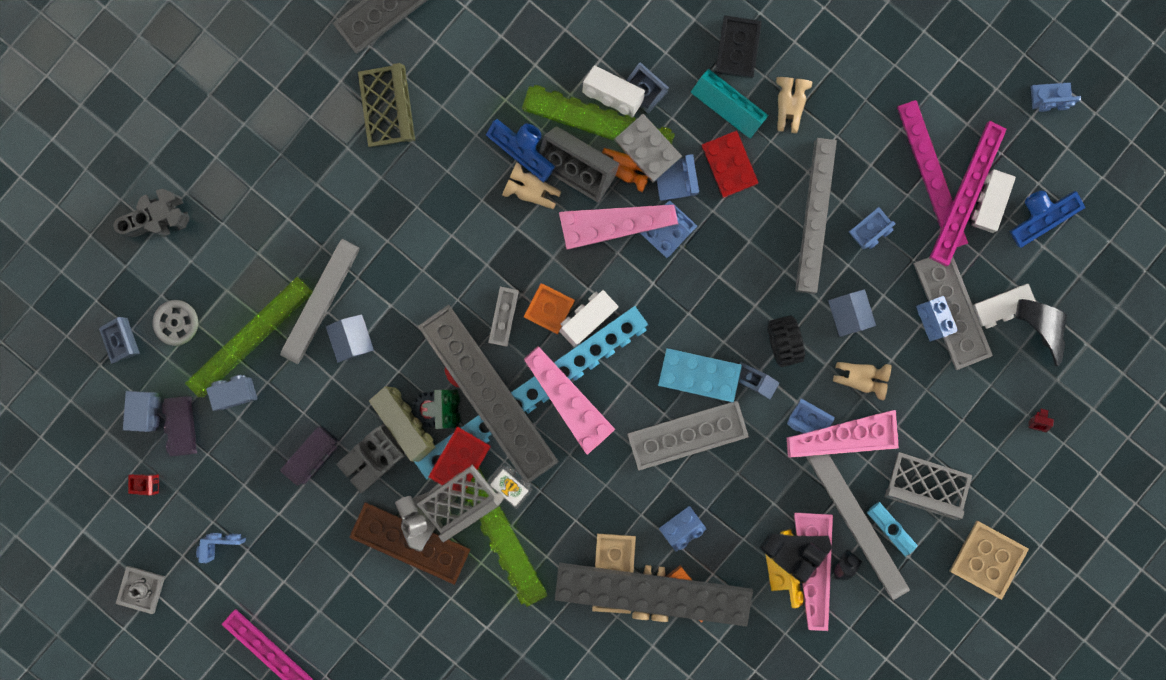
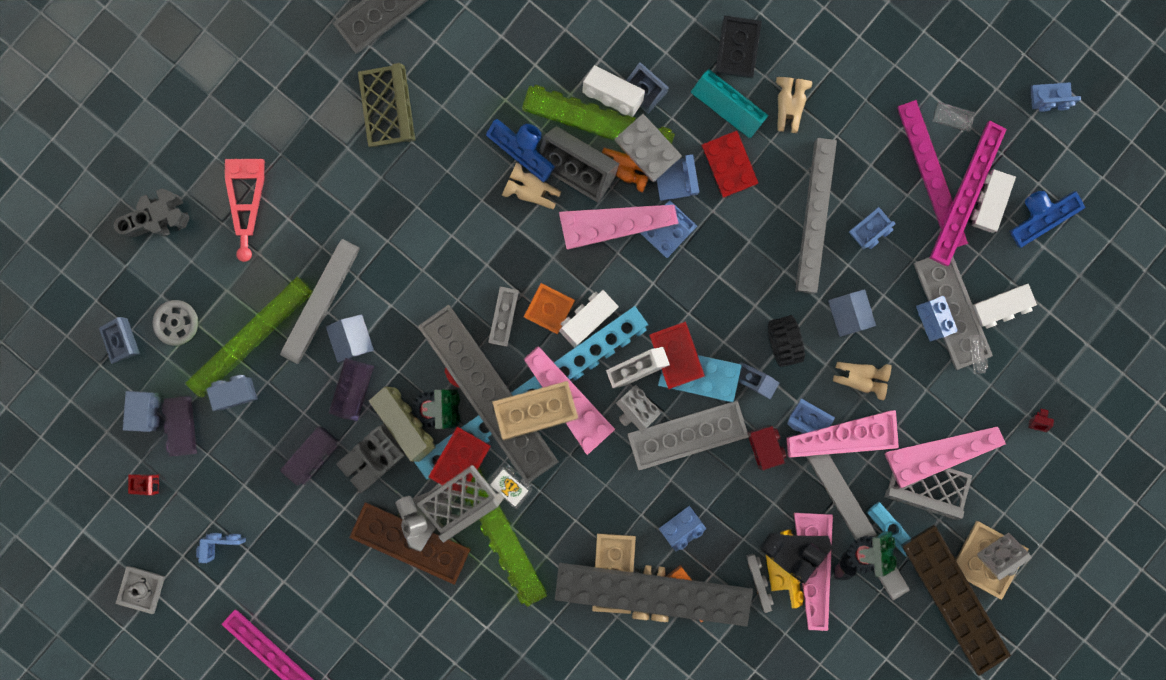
black panel [1015,299,1067,366] -> none
none -> coral plate [225,159,264,262]
none -> clear purple brick [329,358,374,421]
none -> tan plate [492,381,578,440]
none -> white brick [606,347,670,388]
none -> light grey plate [616,385,661,432]
none -> red plate [649,322,705,389]
none -> light grey plate [746,553,774,613]
none -> dark red brick [748,425,786,470]
none -> dark green plate [847,531,897,577]
none -> bright pink wing [885,427,1006,488]
none -> dark brown plate [901,525,1011,676]
none -> clear plate [932,102,975,132]
none -> clear plate [970,334,988,374]
none -> light grey plate [977,532,1032,580]

